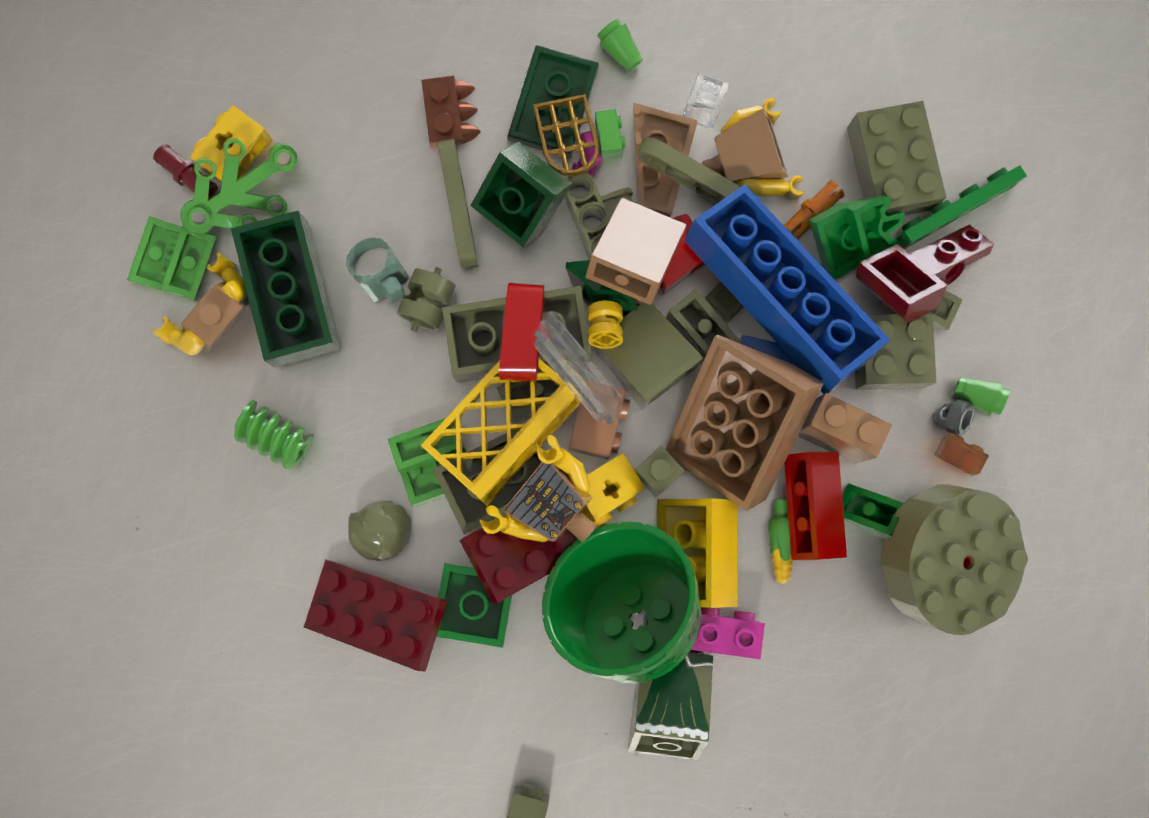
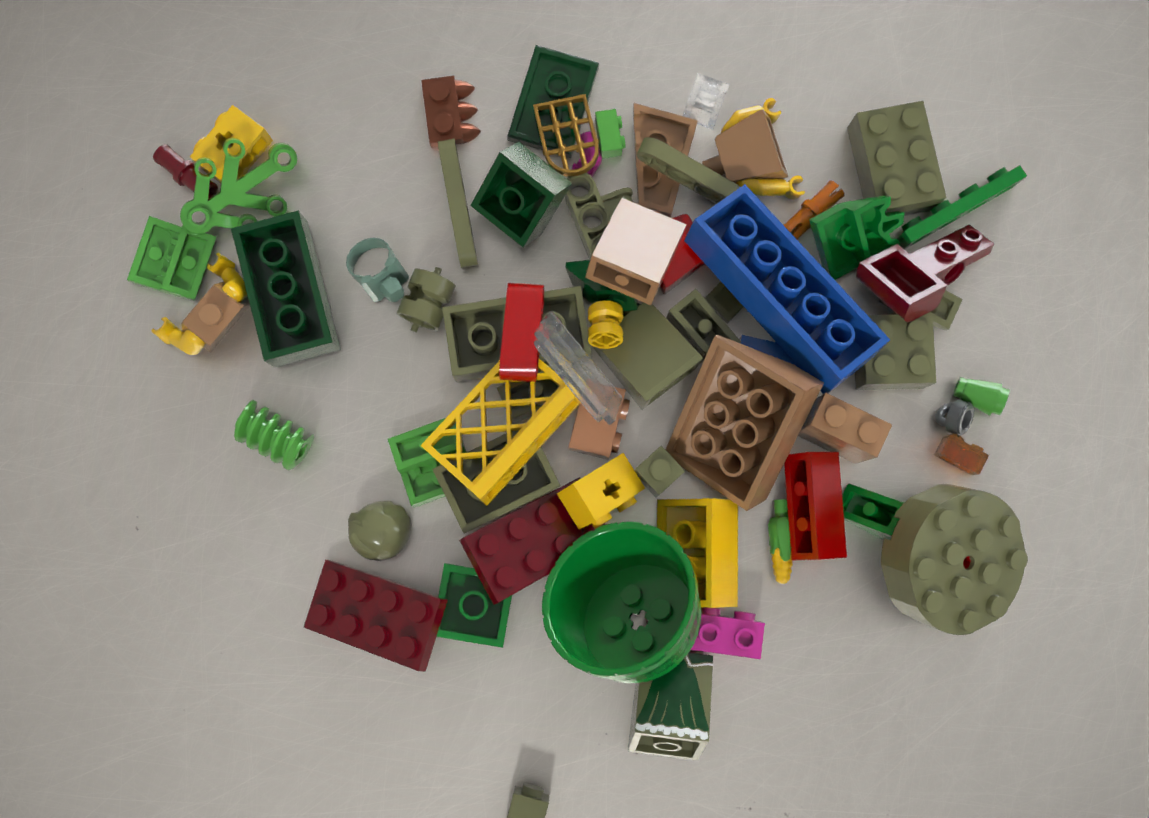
torso [479,435,597,542] -> none
bright green cone [597,19,643,72] -> none

